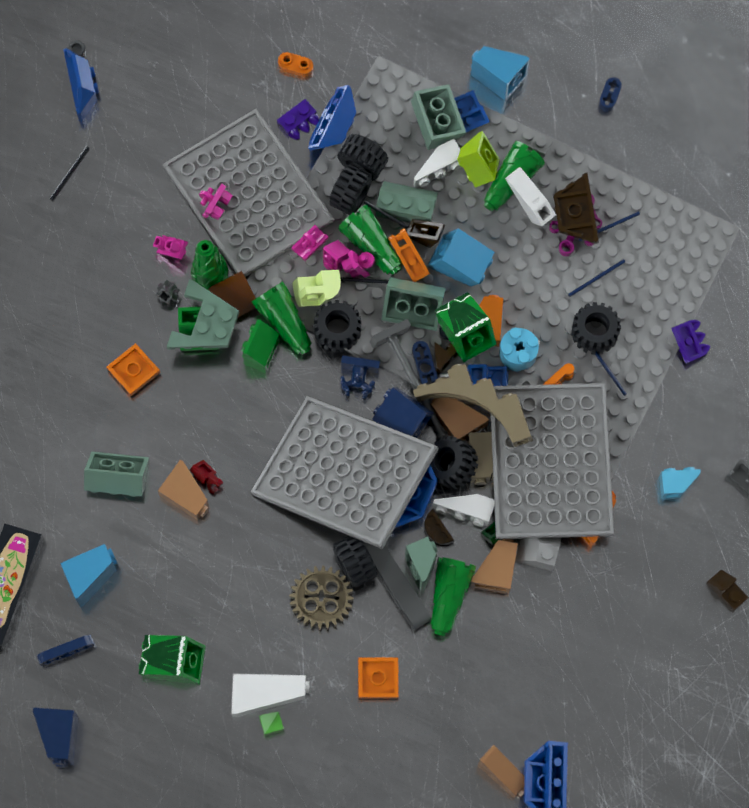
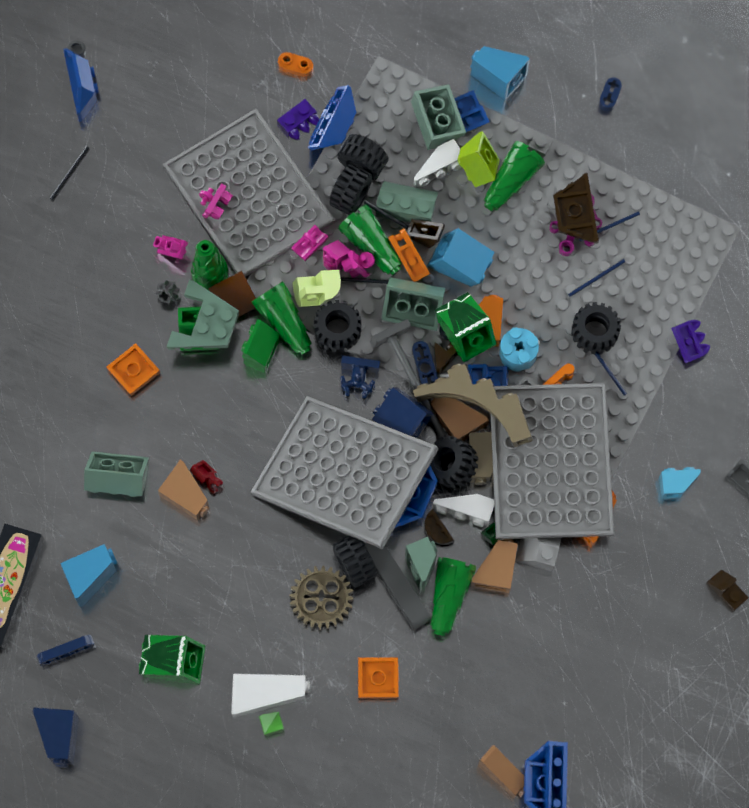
white slope [505,167,556,226] -> none

